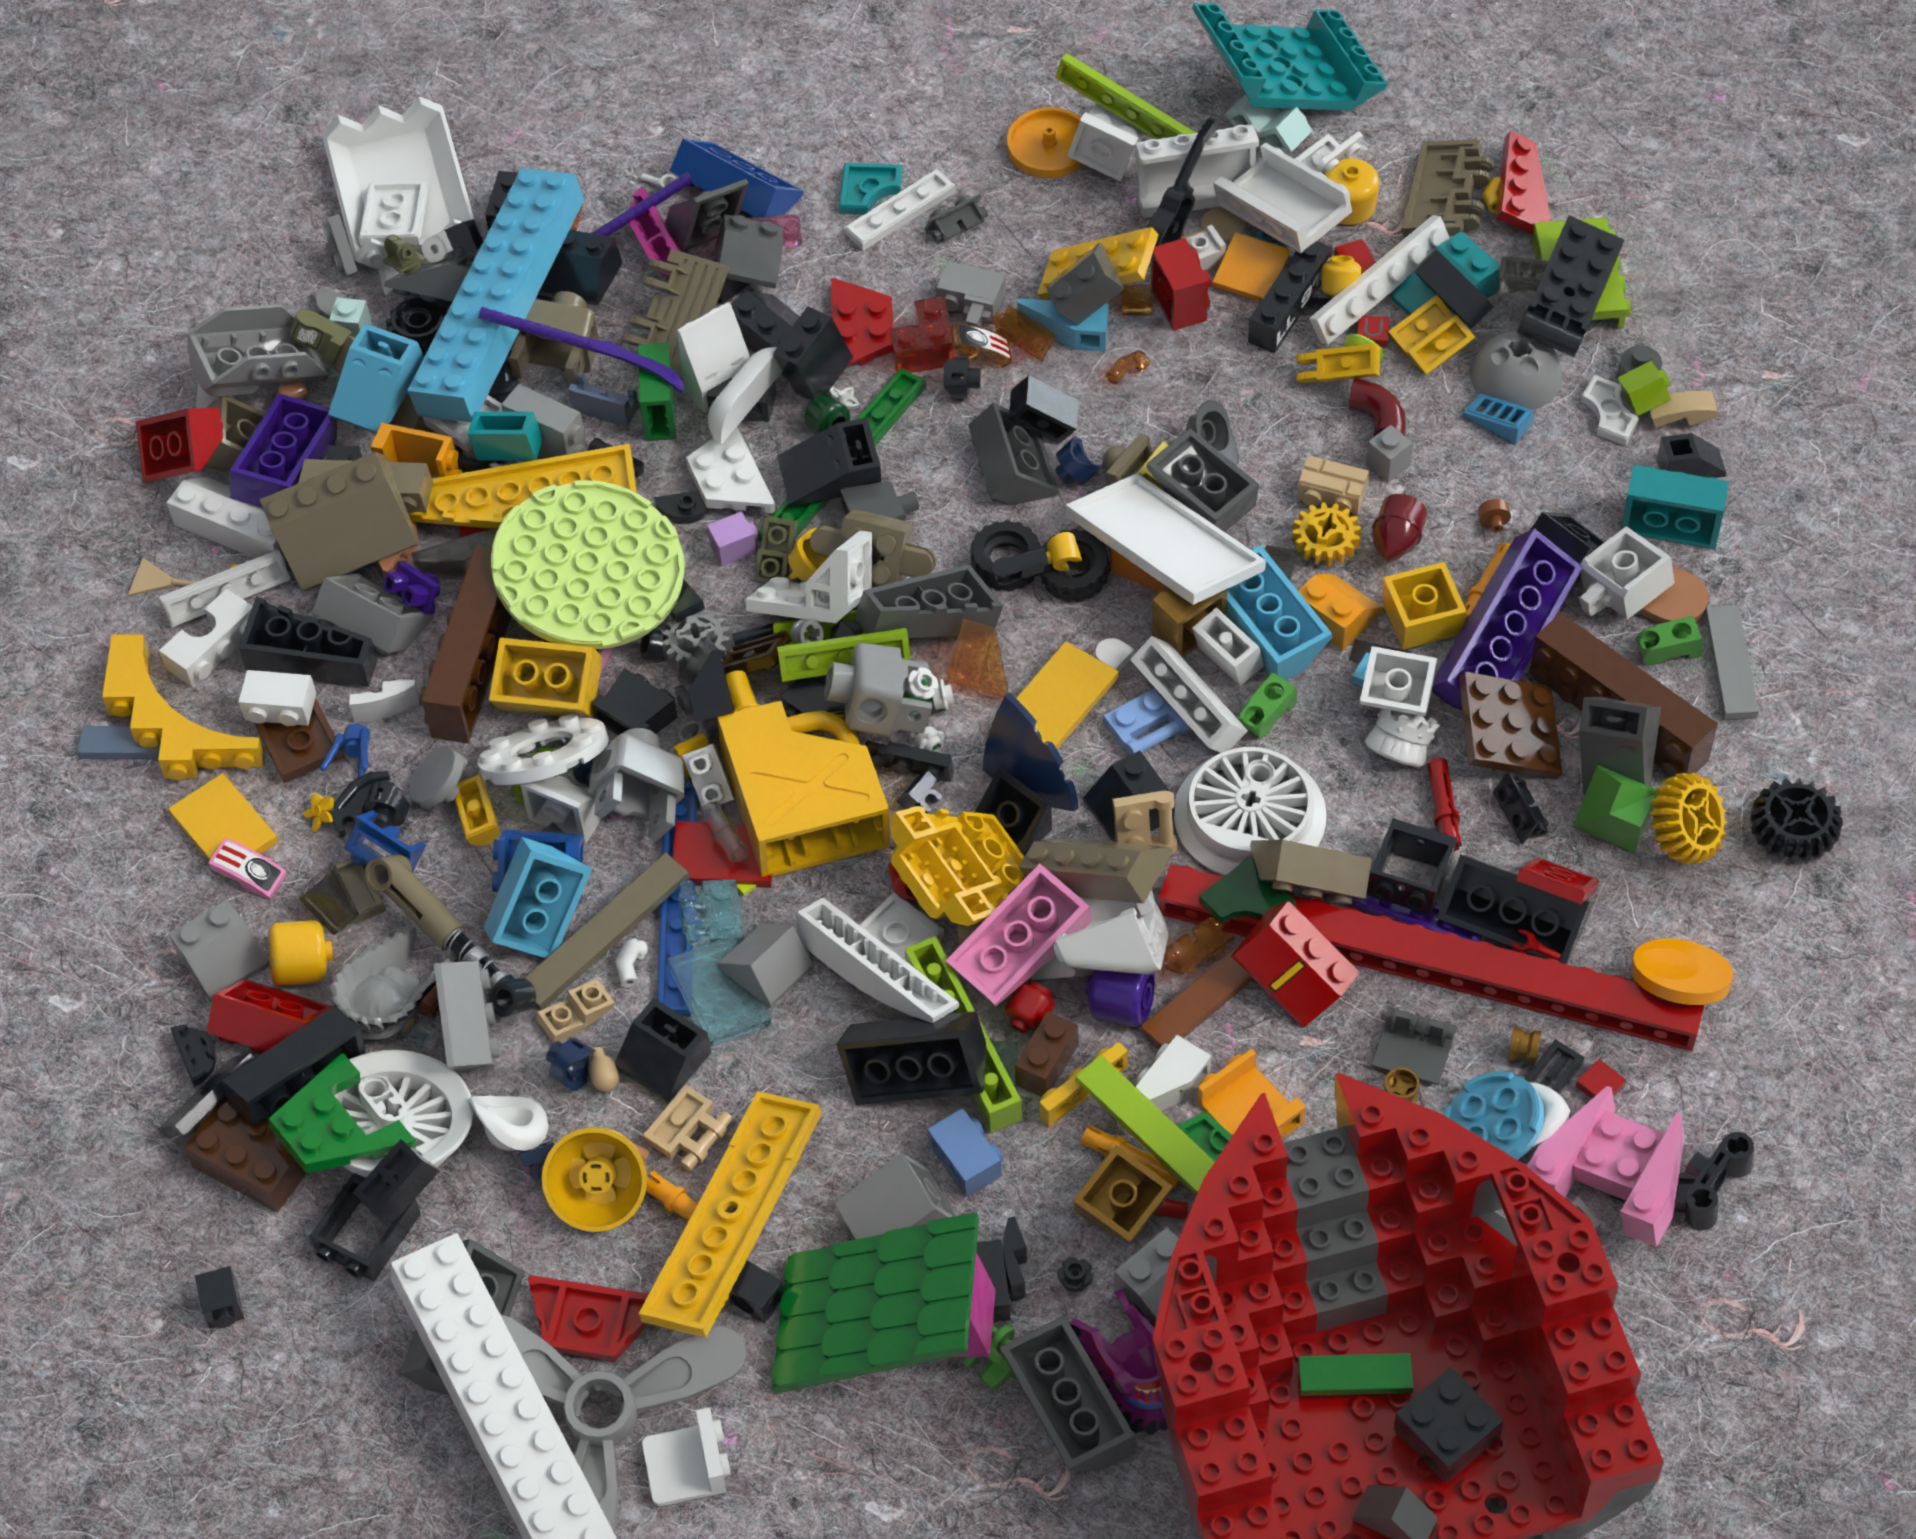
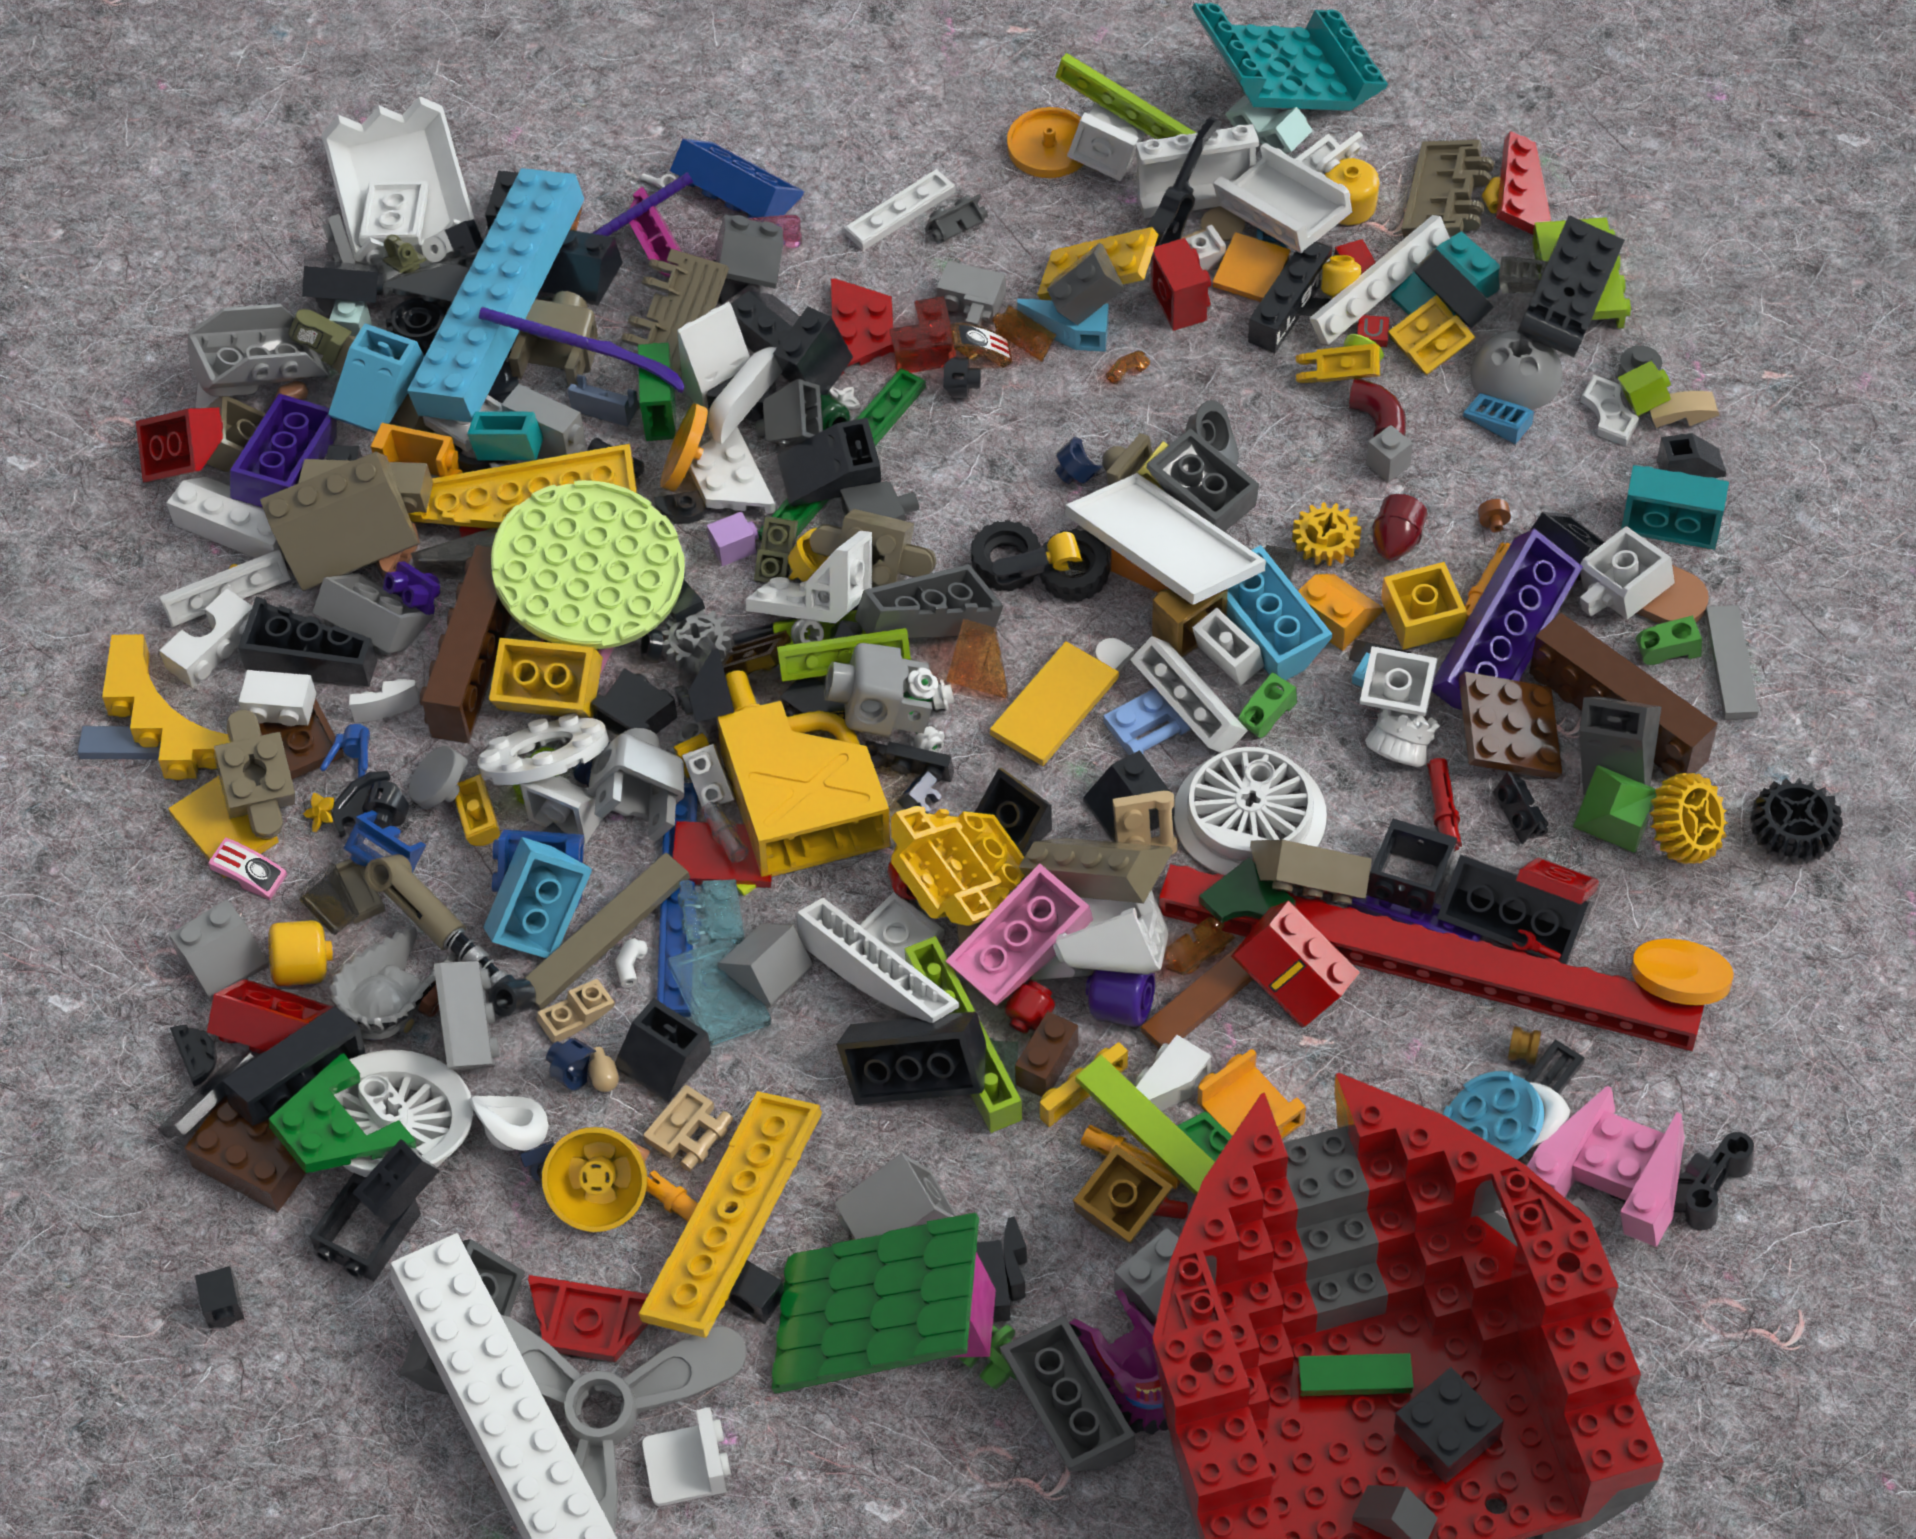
tan piece [128,558,195,597] -> none
dark grey slope [665,179,749,251] -> none
teal tile [839,163,903,215] -> none
medium blue brick [927,1108,1003,1197] -> none
dark grey slope [968,403,1059,505] -> none
dark blue brick [983,692,1079,812] -> none
black brick [1008,375,1079,444] -> none
black plate [1057,1257,1093,1292] -> none
clear orange tile [1121,285,1152,316] -> none
tan brick [1297,455,1370,515] -> none
dark grey hinge [1371,1007,1457,1086] -> none
pearl gold wheel [1383,1067,1420,1103] -> none
red tile [1576,1059,1626,1099] -> none
none -> dark tan brick [214,710,295,839]
none -> black brick [302,259,384,302]
none -> light orange piece [660,403,708,492]
none -> dark grey torso [755,379,823,447]

